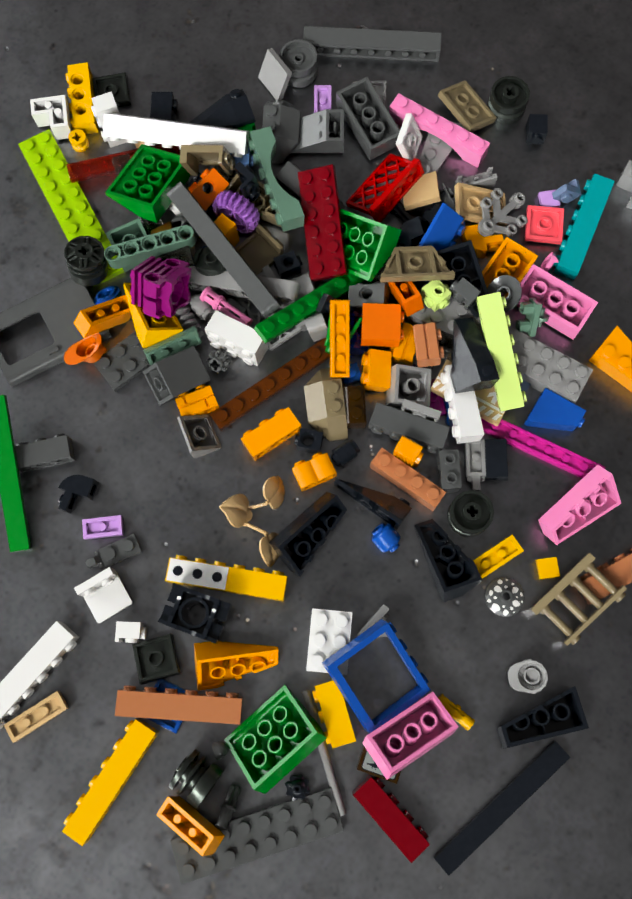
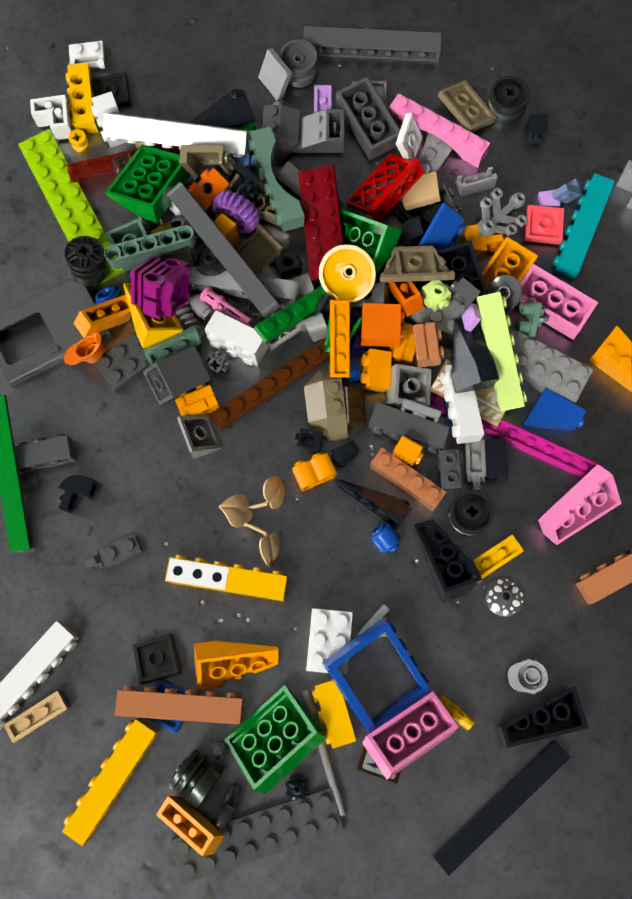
white bracket [74,567,133,623] -> none
lavender plate [82,515,124,540] -> none
white brick [115,621,147,643] -> none
black brick [150,92,178,121] -> none
black piece [158,583,232,644] -> none
light orange brick [241,407,302,461] -> none
black wedge [269,492,347,576] -> none
dark red brick [352,775,430,863] -> none
tan plate [454,182,507,227] -> none
dark tan fence [531,553,627,646] -> none
yellow tile [535,557,560,580] -> none
bright pink piece [539,252,559,273] -> none
none -> white plate [69,41,106,69]
none -> yellow dish [319,244,376,302]
none -> lavender tile [462,303,481,332]

